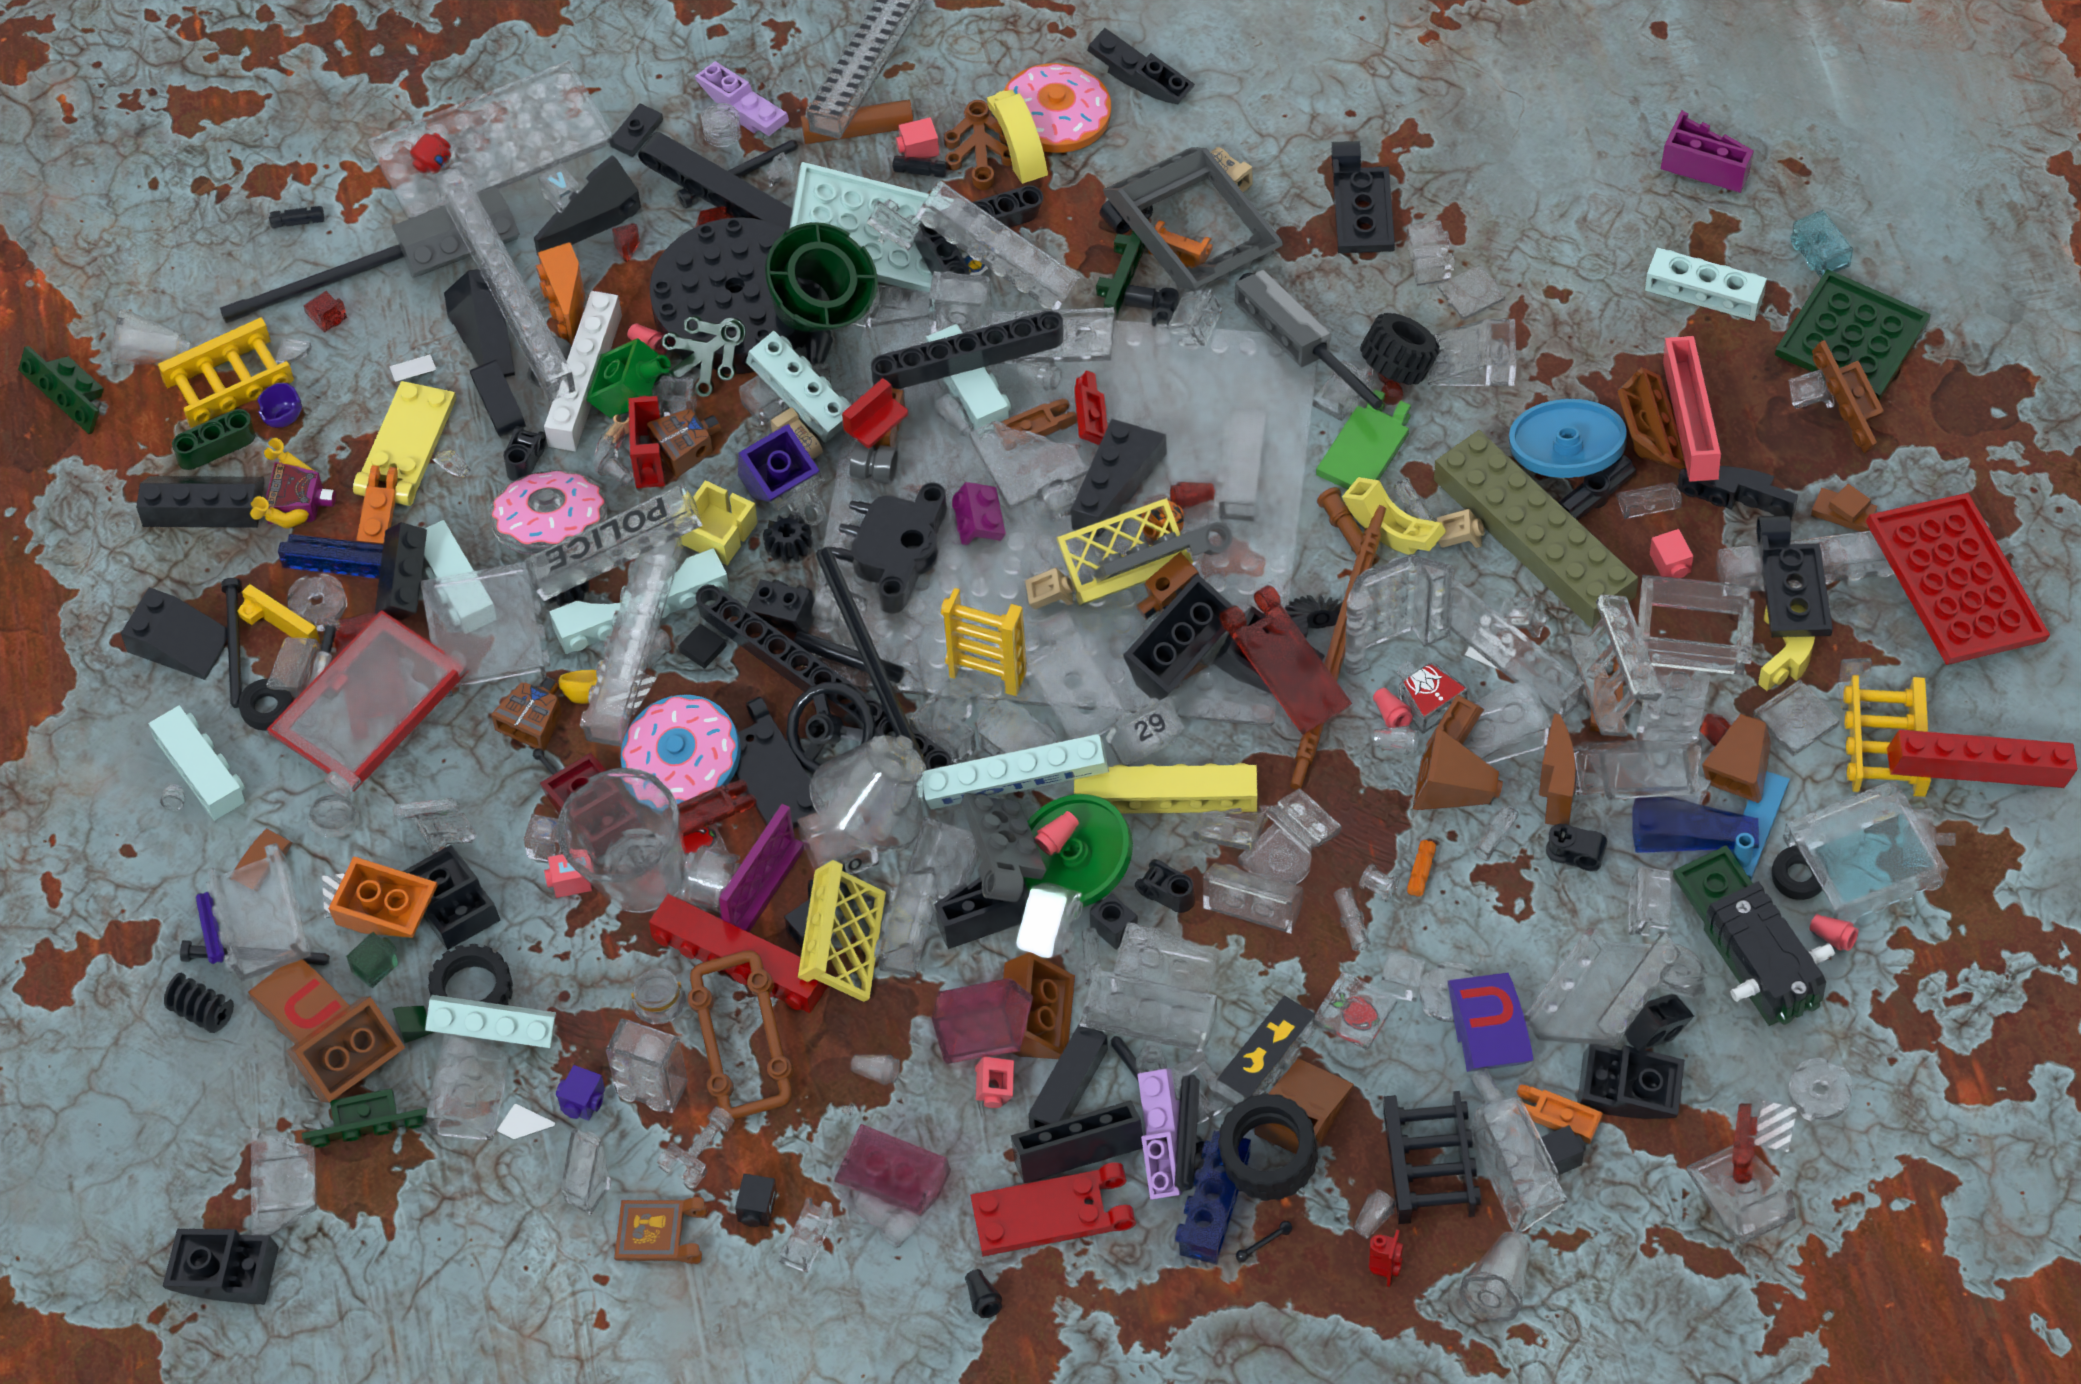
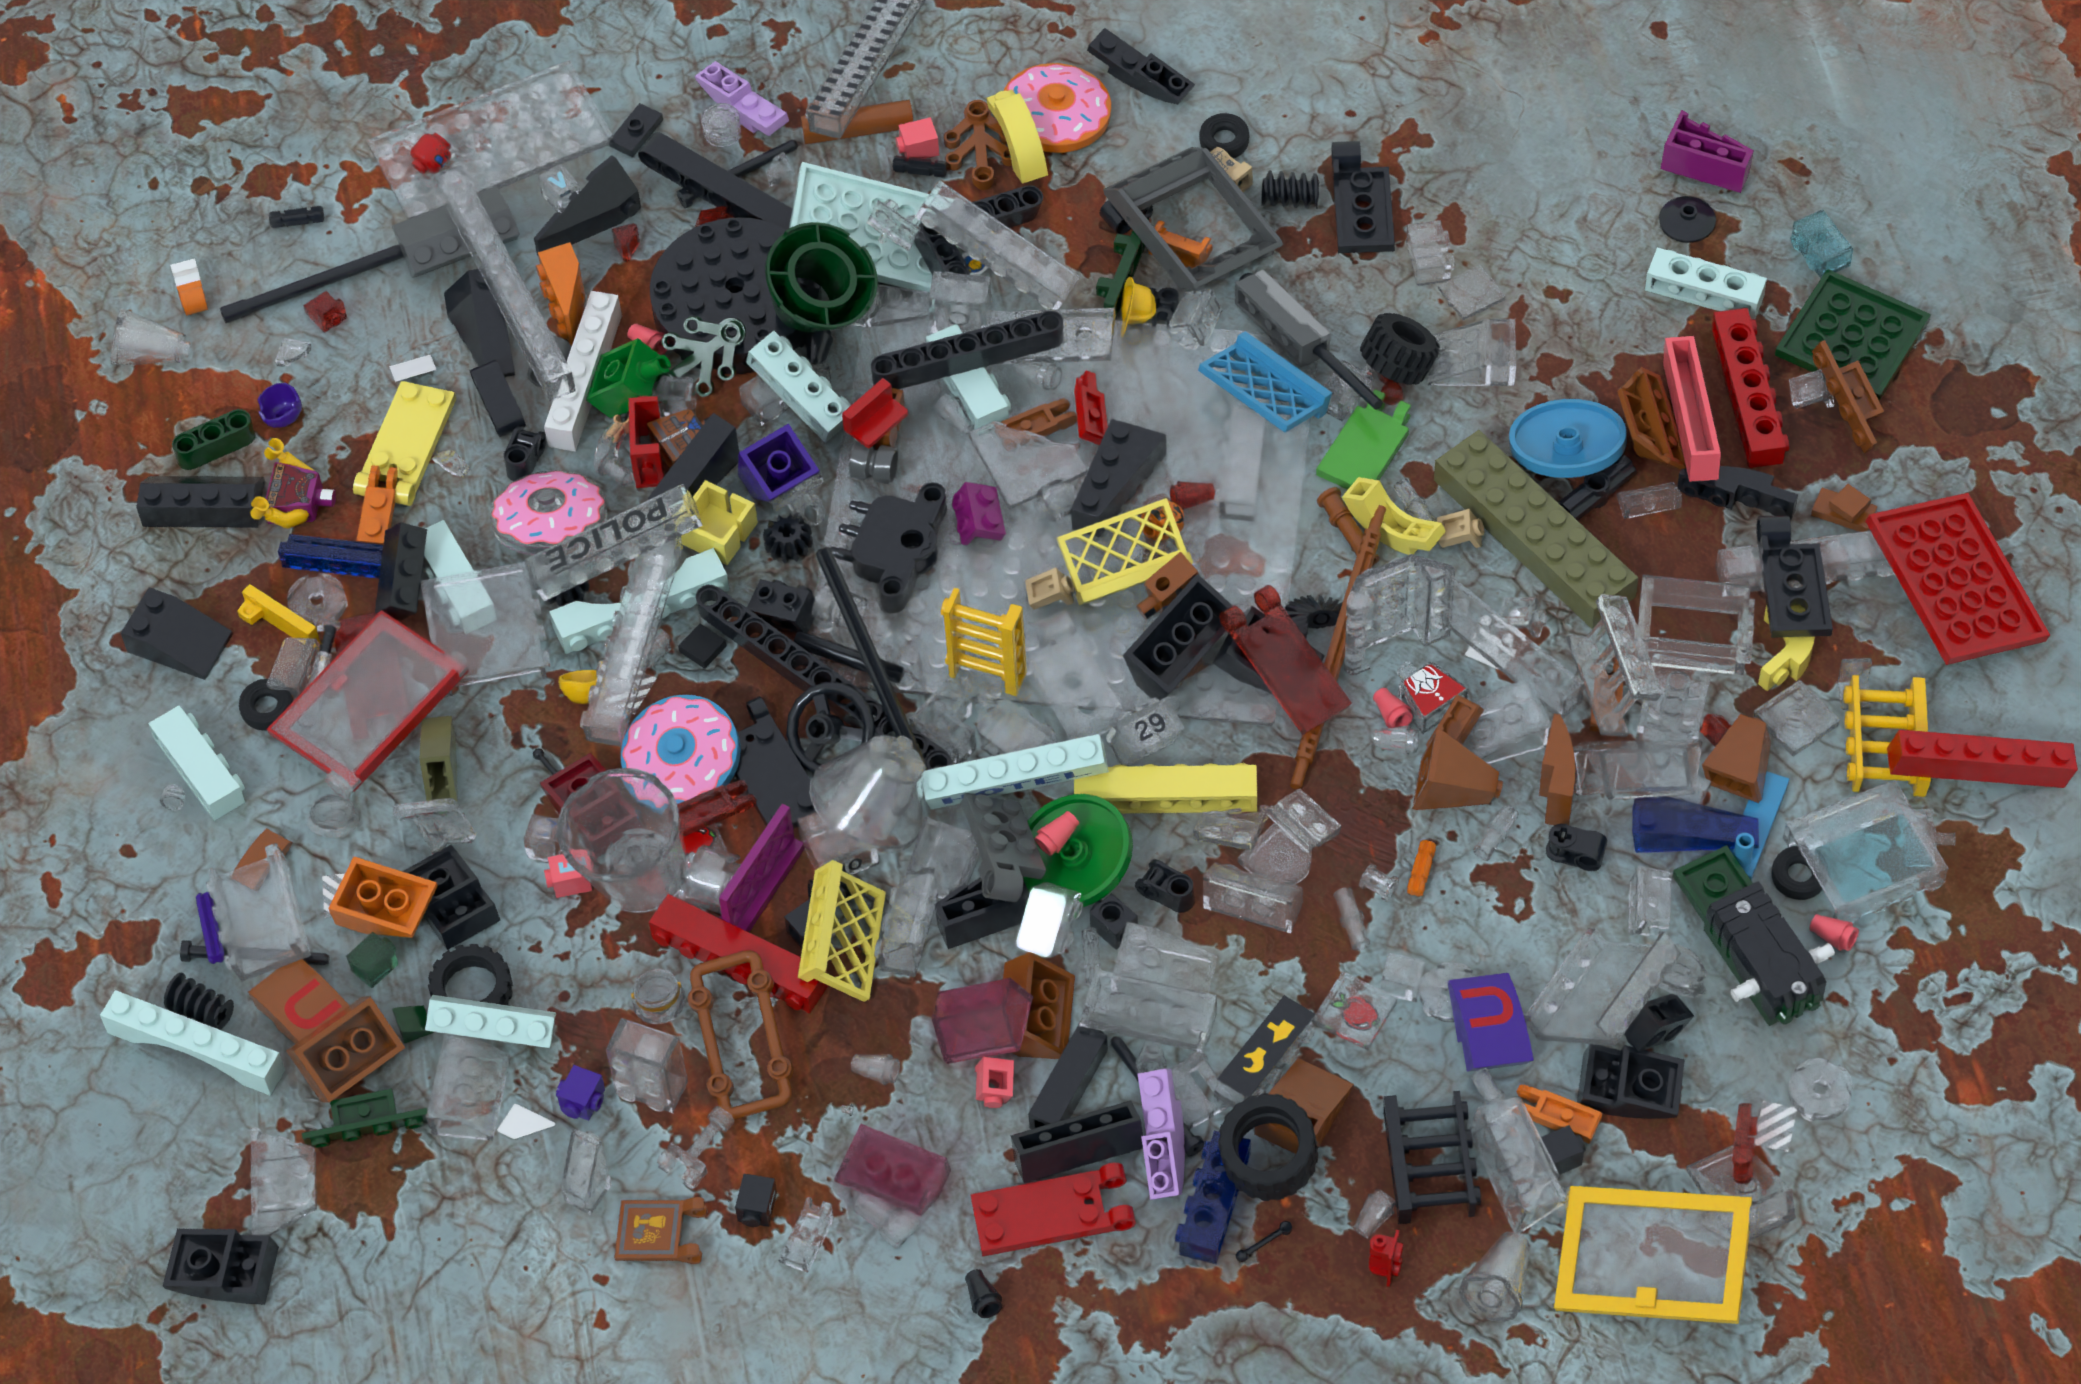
dark green bracket [18,346,104,434] -> none
yellow fence [158,317,294,428] -> none
black bar [221,578,242,708] -> none
dark orange torso [491,678,561,751] -> none
tan leg [771,407,823,460] -> none
dark grey hinge [1093,522,1233,583] -> none
black axle [1174,1075,1200,1191] -> none
coral brick [1650,529,1693,581] -> none
none -> light aqua arch [100,990,285,1096]
none -> leg [170,258,208,316]
none -> olive slope [419,716,458,808]
none -> black slope [648,413,739,529]
none -> yellow piece [1121,277,1156,337]
none -> dark azure fence [1198,331,1332,433]
none -> black tyre [1199,113,1249,159]
none -> black piece [1261,170,1319,209]
none -> door [1554,1186,1759,1324]
none -> black dish [1659,196,1716,243]
none -> red brick [1711,308,1789,468]

